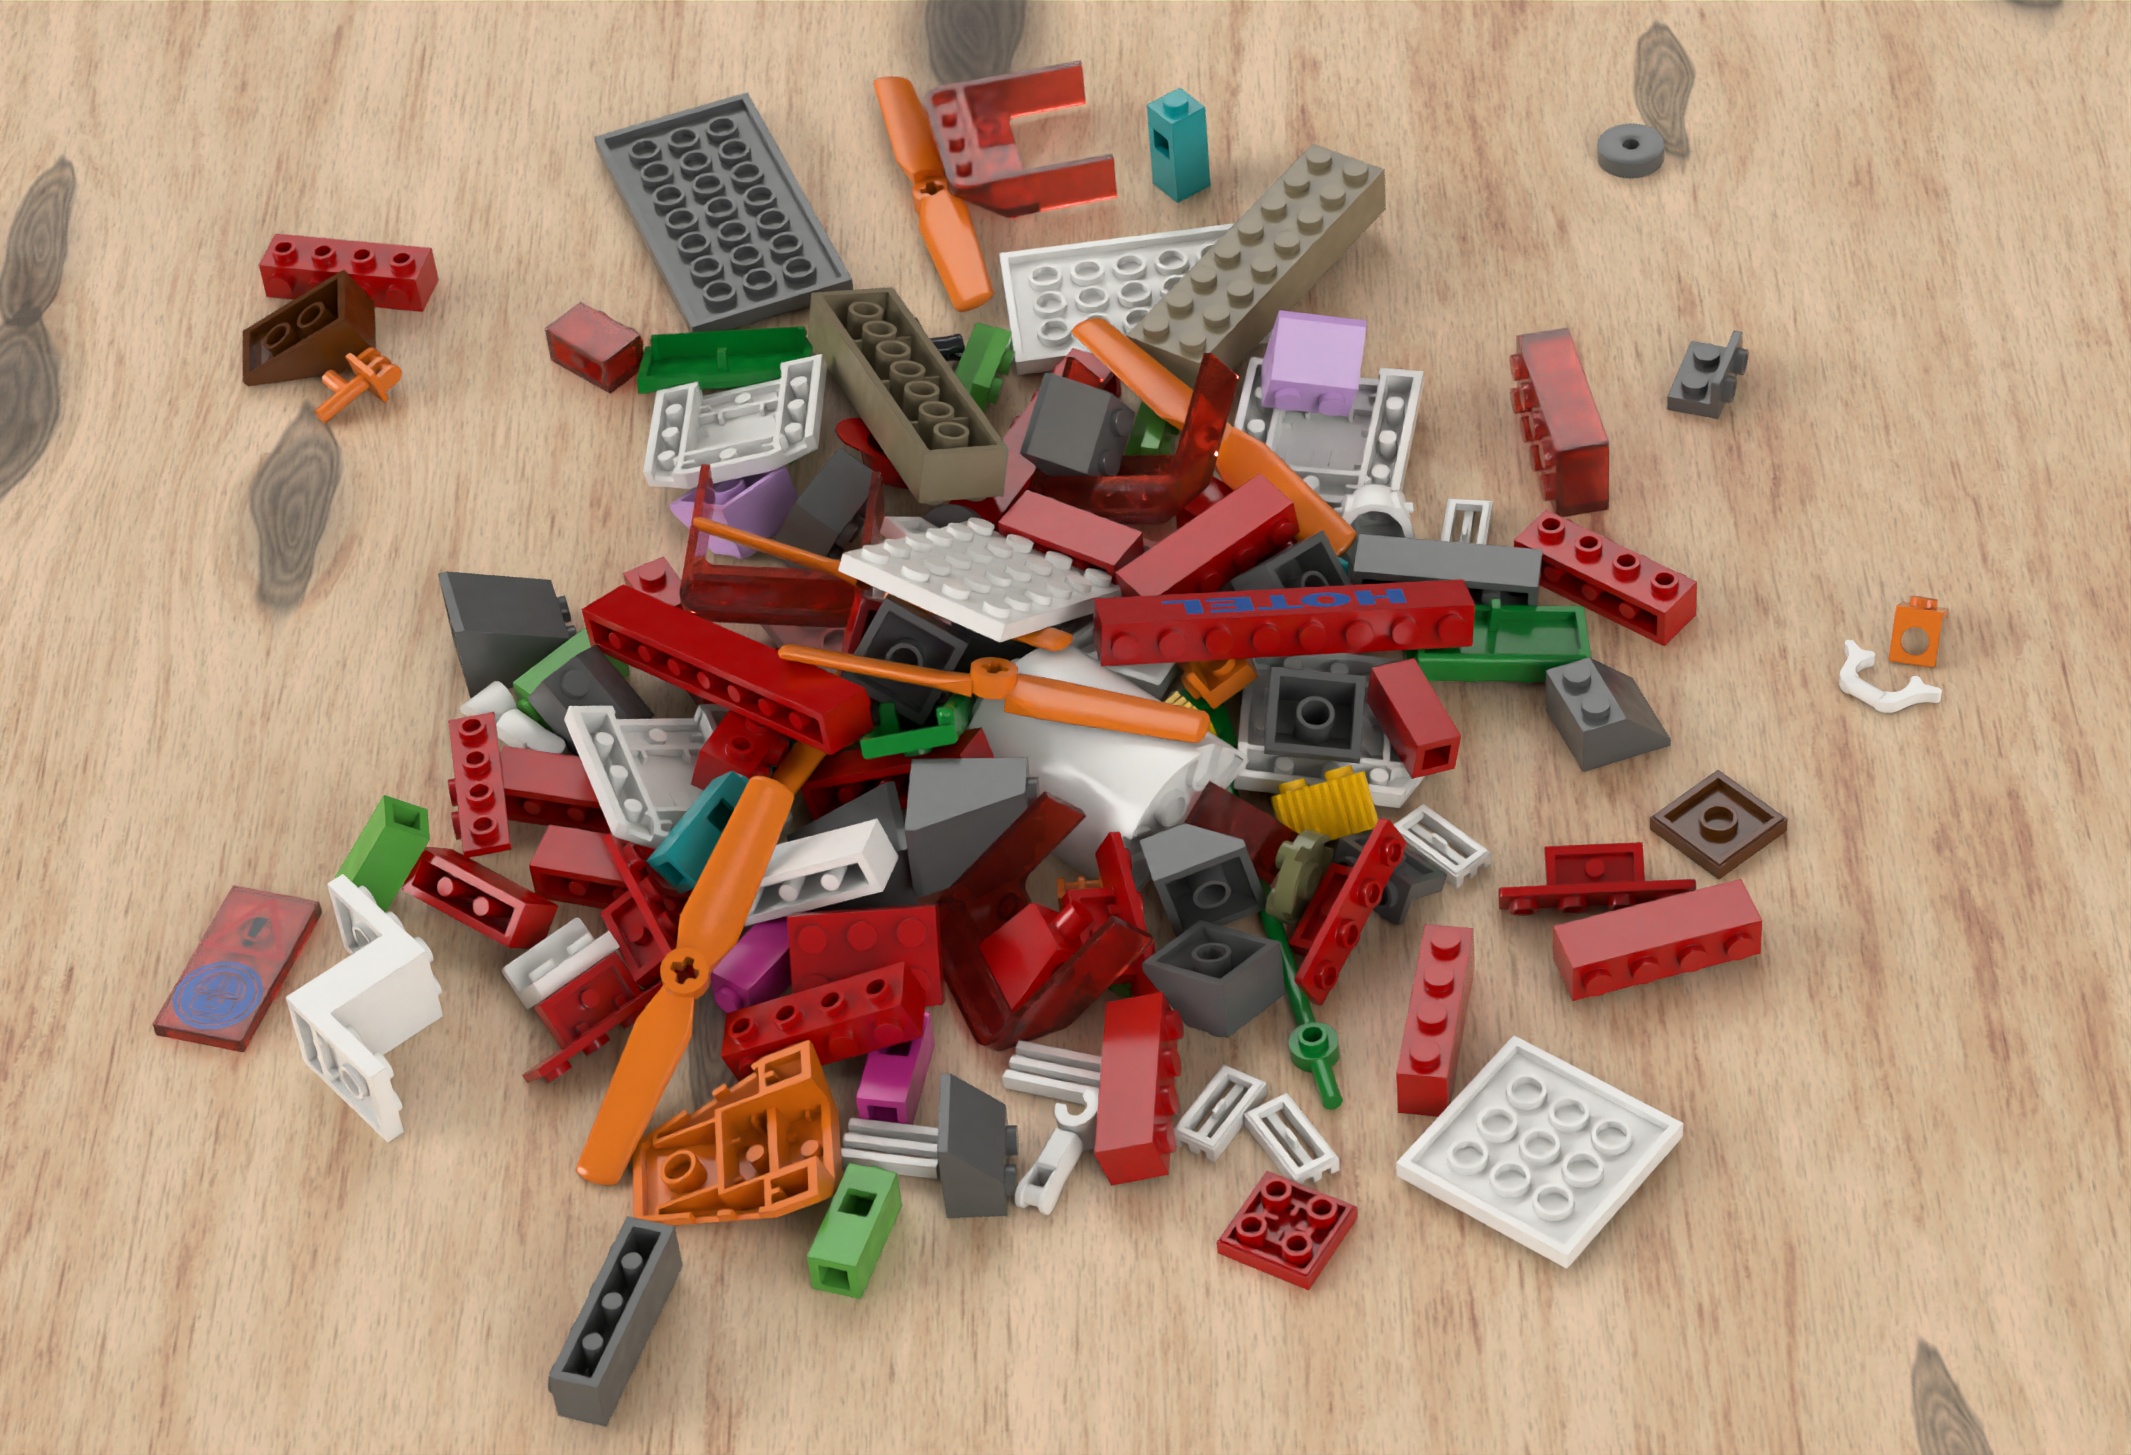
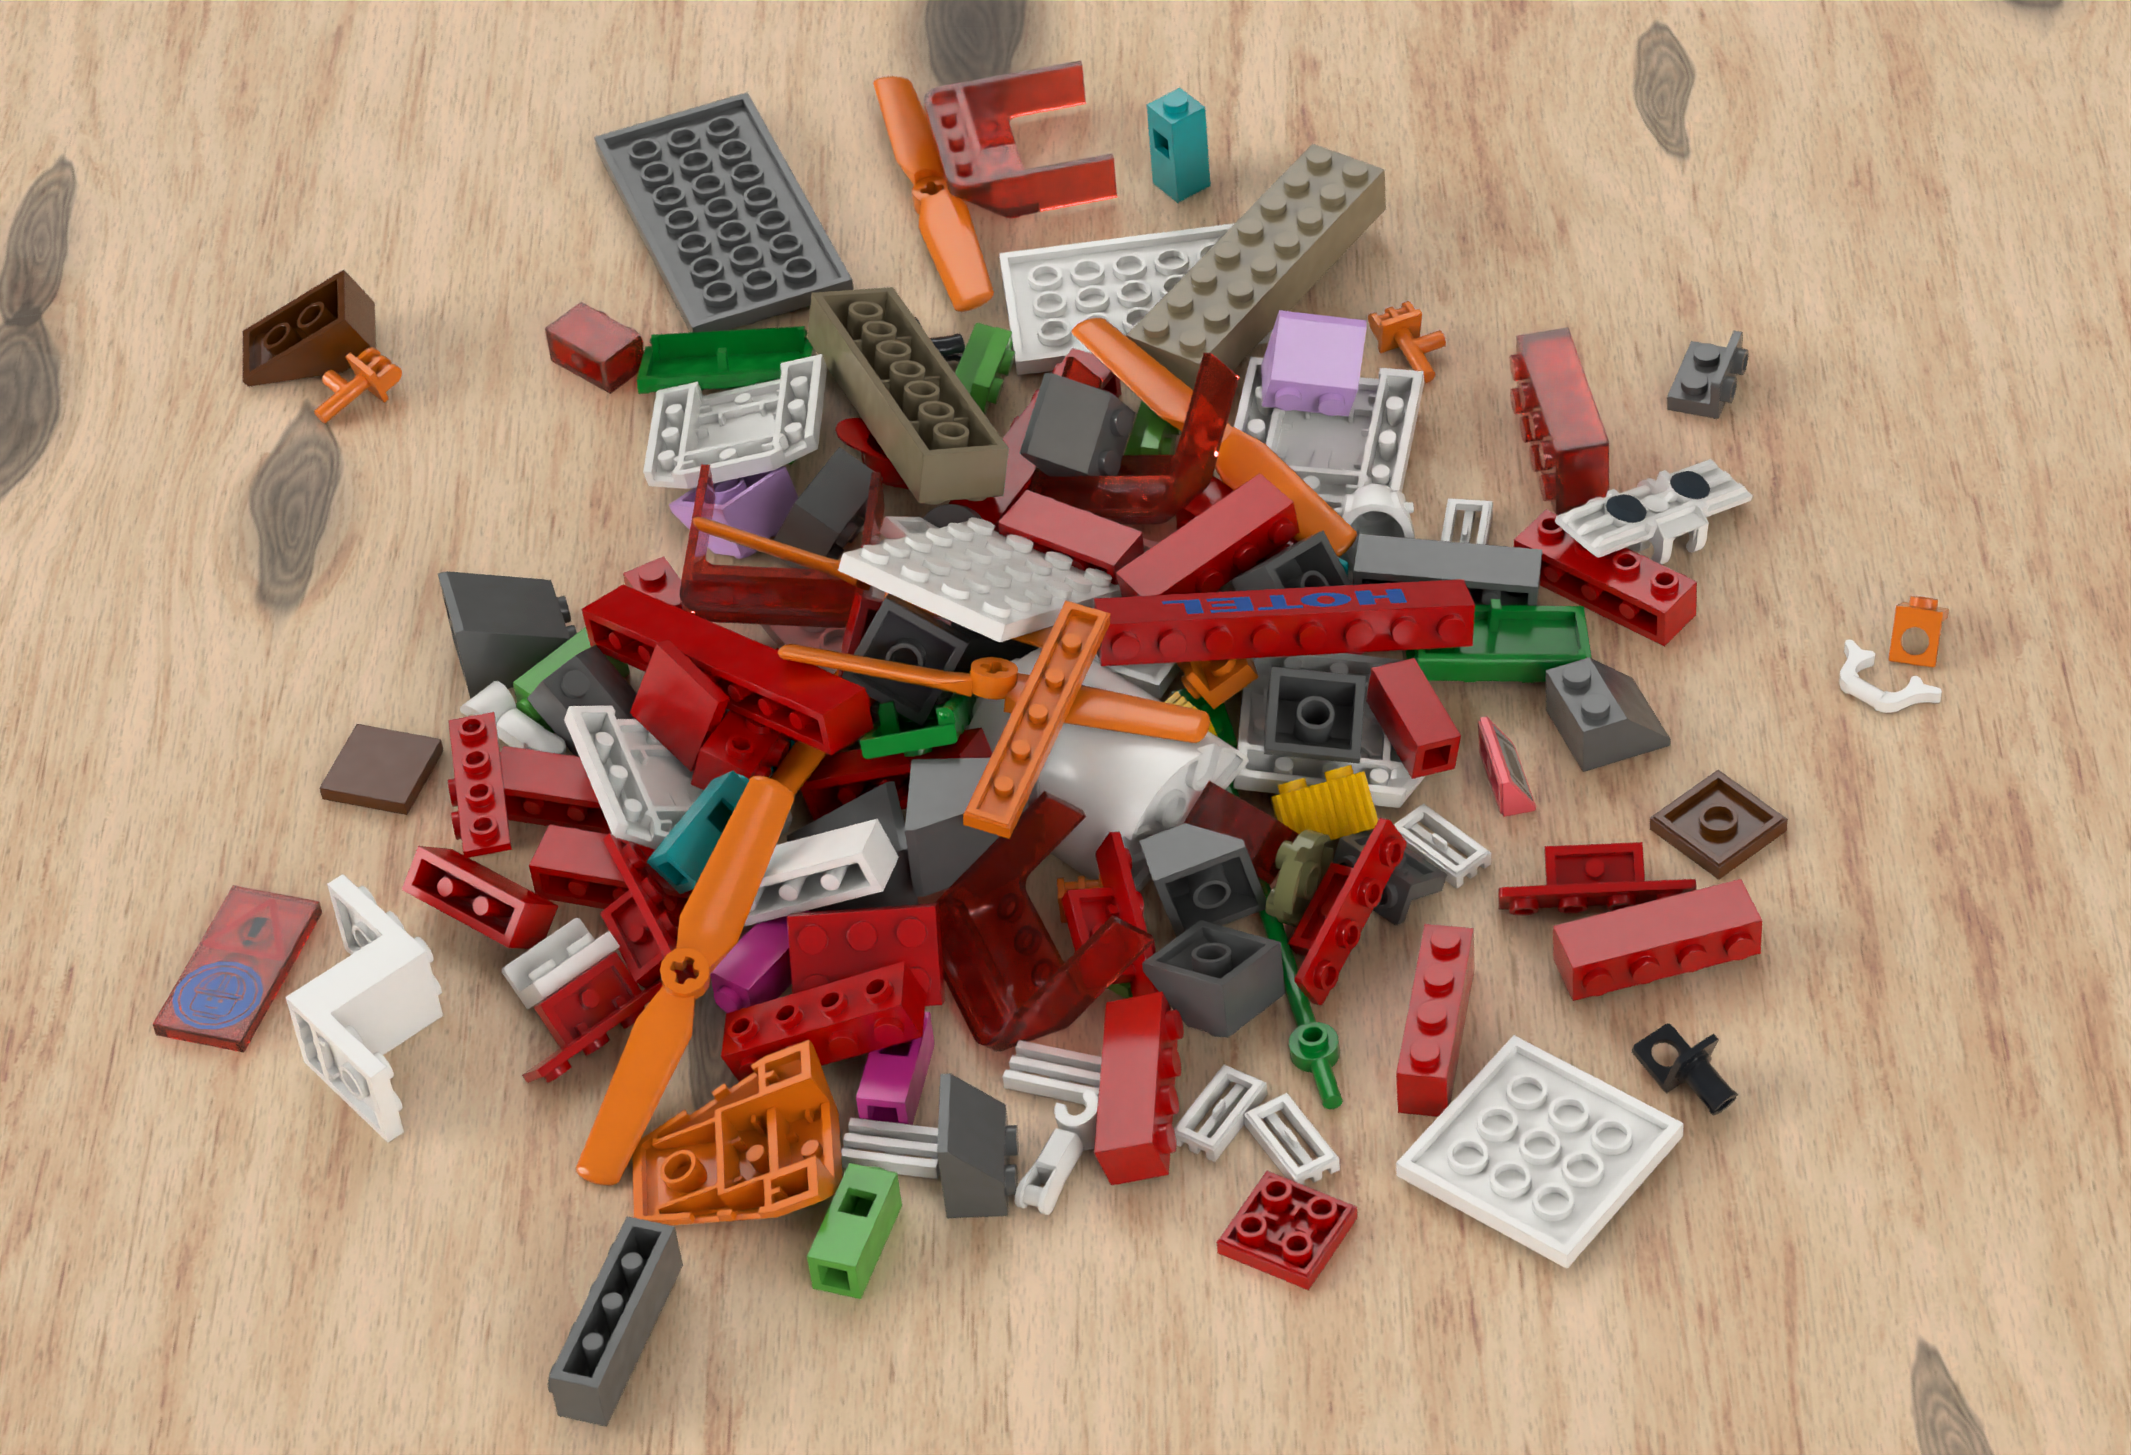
red brick [259,233,439,312] -> none
bright green brick [335,795,430,913] -> none
red torso [978,900,1093,1024] -> none
piece [1597,124,1664,178] -> none
none -> reddish brown tile [320,724,444,815]
none -> red tile [630,639,730,772]
none -> orange tile [963,600,1110,839]
none -> orange arm [1368,301,1446,384]
none -> coral slope [1478,716,1536,817]
none -> white piece [1555,459,1753,565]
none -> black bracket [1632,1024,1738,1116]

